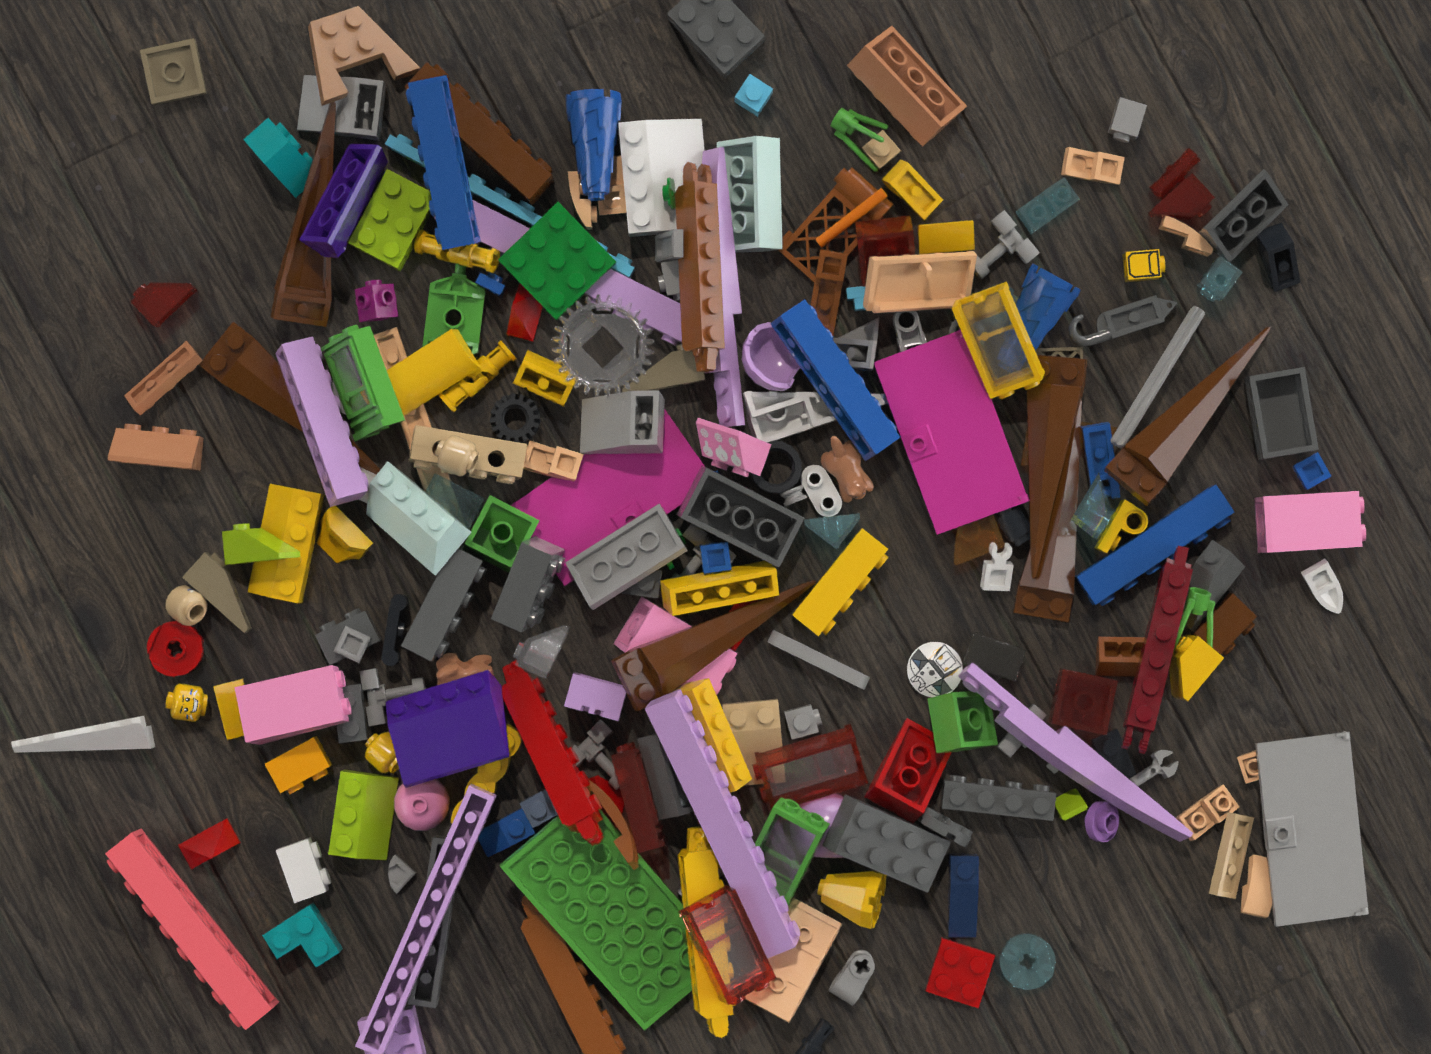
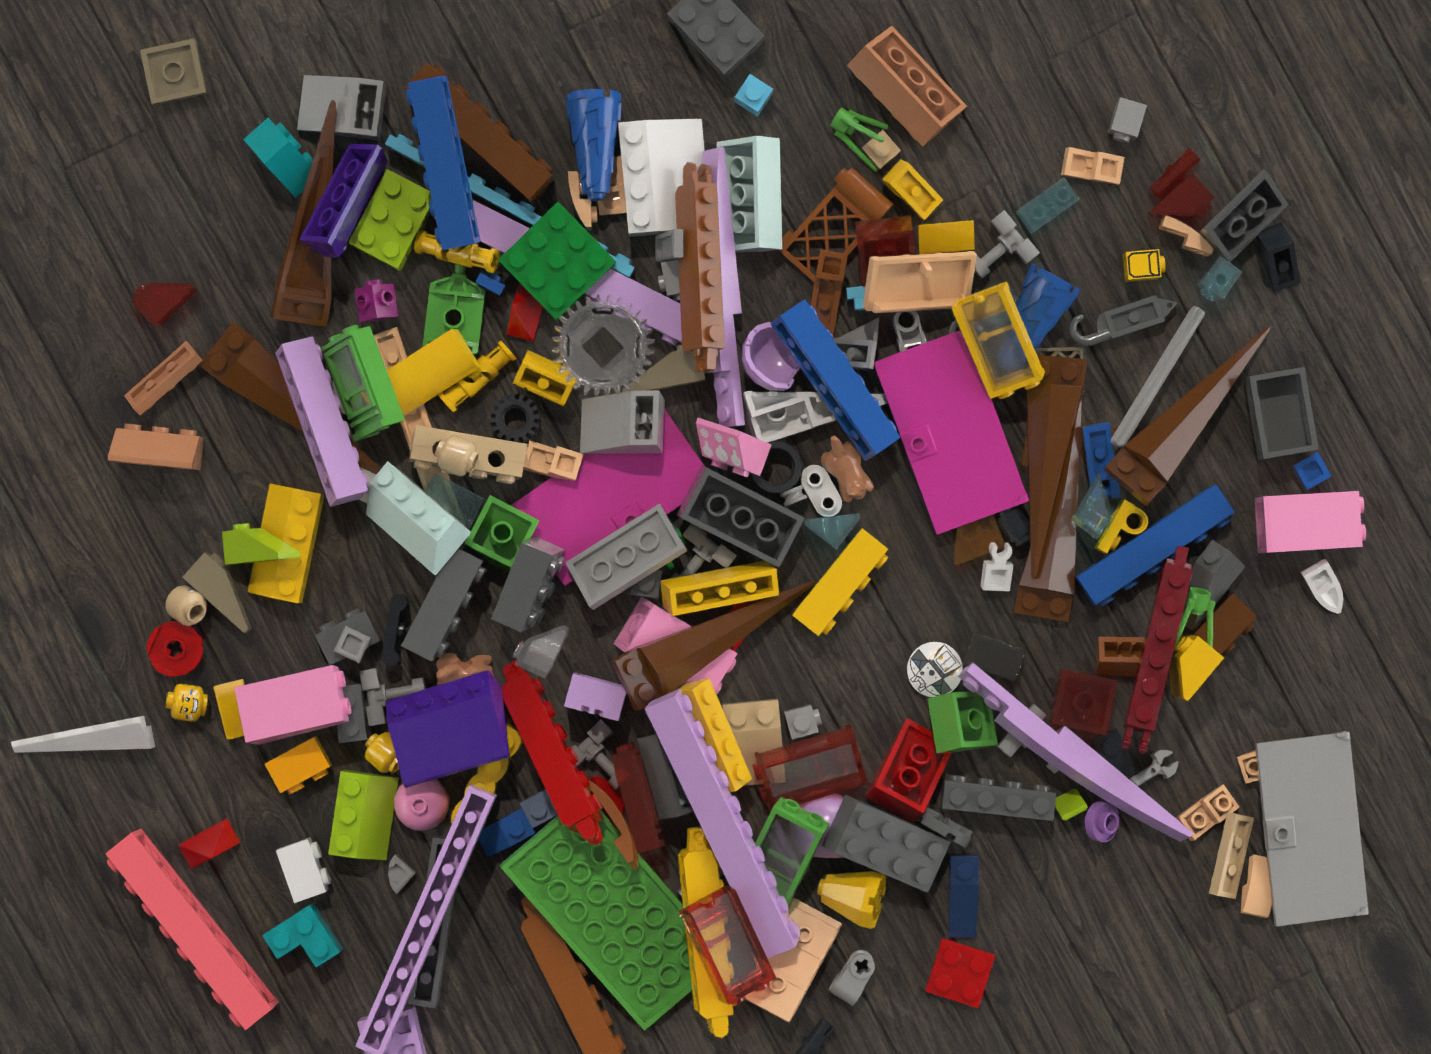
medium nougat wing [308,6,420,106] -> none
yellow slope [317,506,373,563] -> none
green plant [662,178,676,209] -> none
blue plate [699,541,732,574] -> none
light grey beam [767,630,870,690] -> none
orange bar [816,188,888,247] -> none
clear light blue plate [999,933,1056,990] -> none

